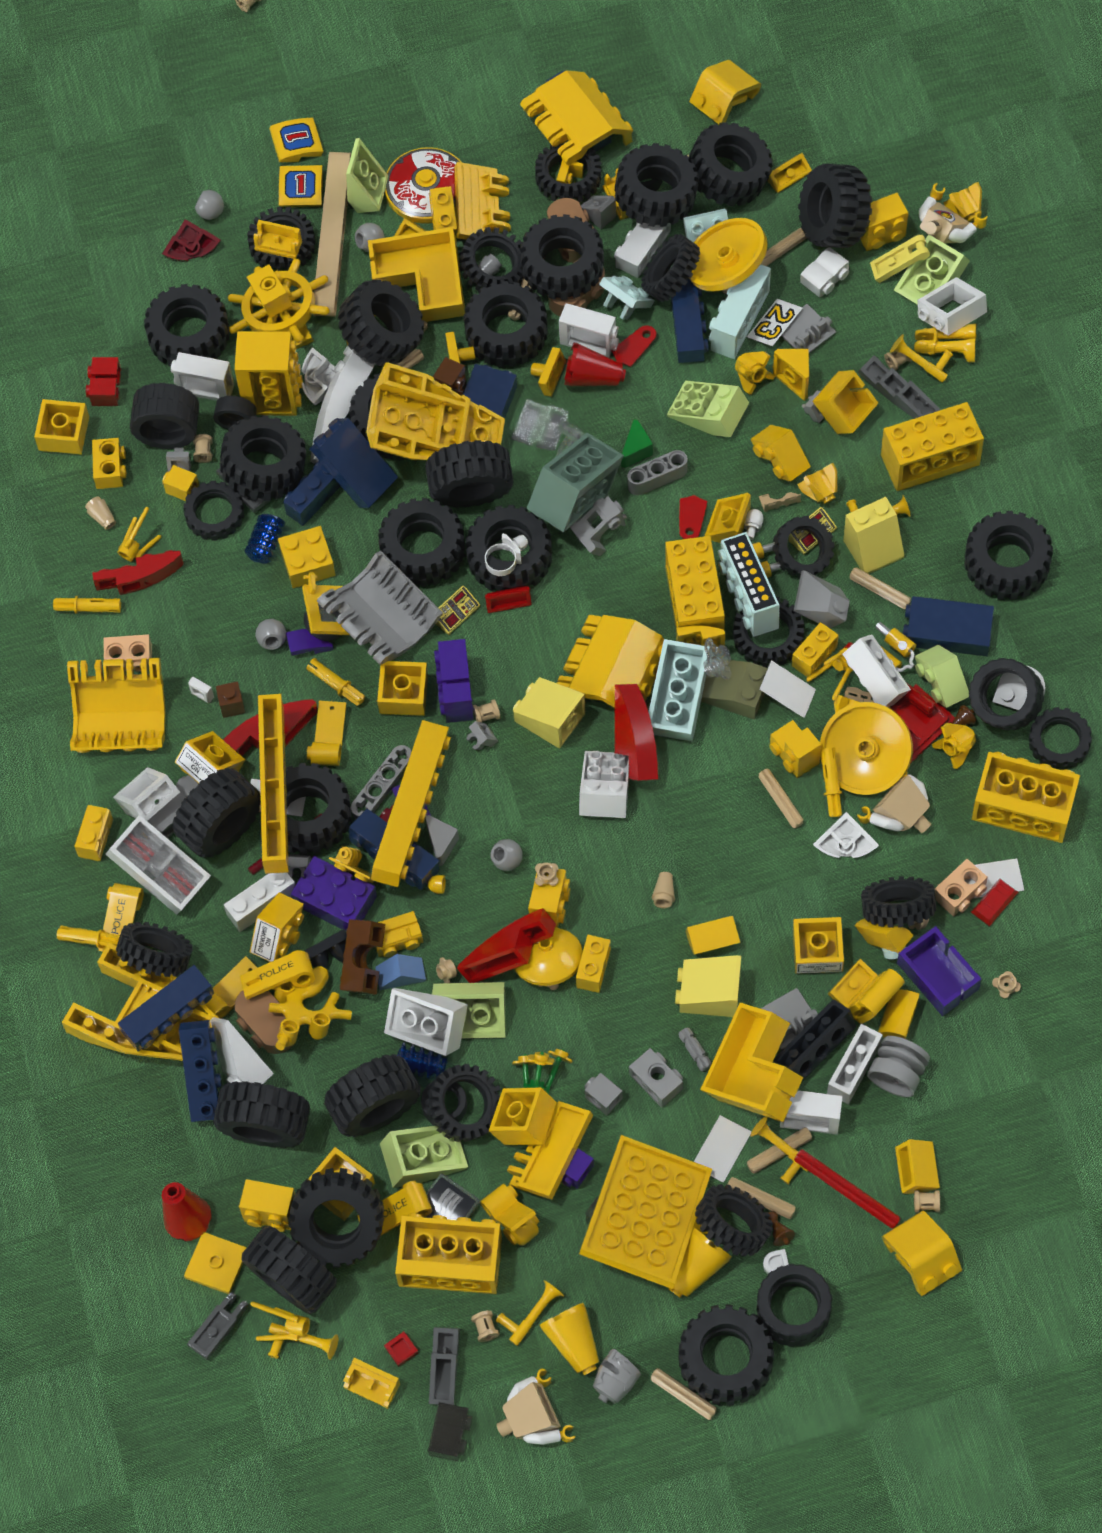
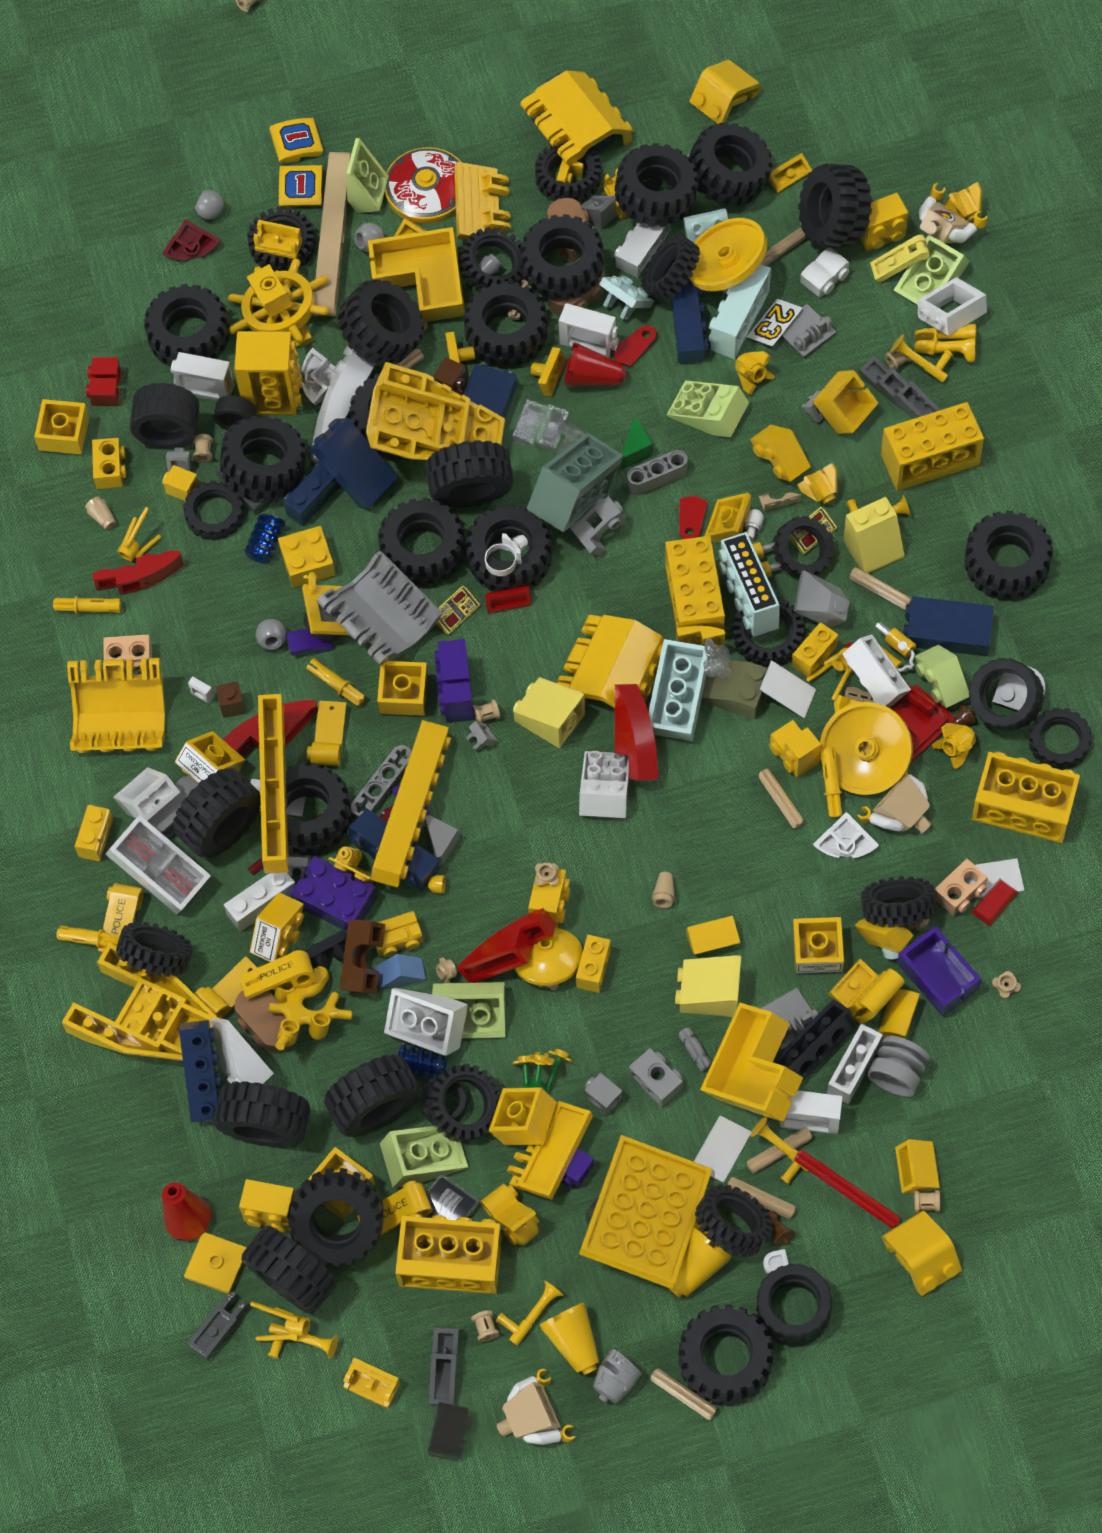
dark blue brick [118,965,214,1052] -> none
red tile [384,1331,419,1367] -> none
yellow brick [428,186,457,233] -> none
light grey piece [491,839,523,871] -> none
yellow slope [773,349,809,401] -> none

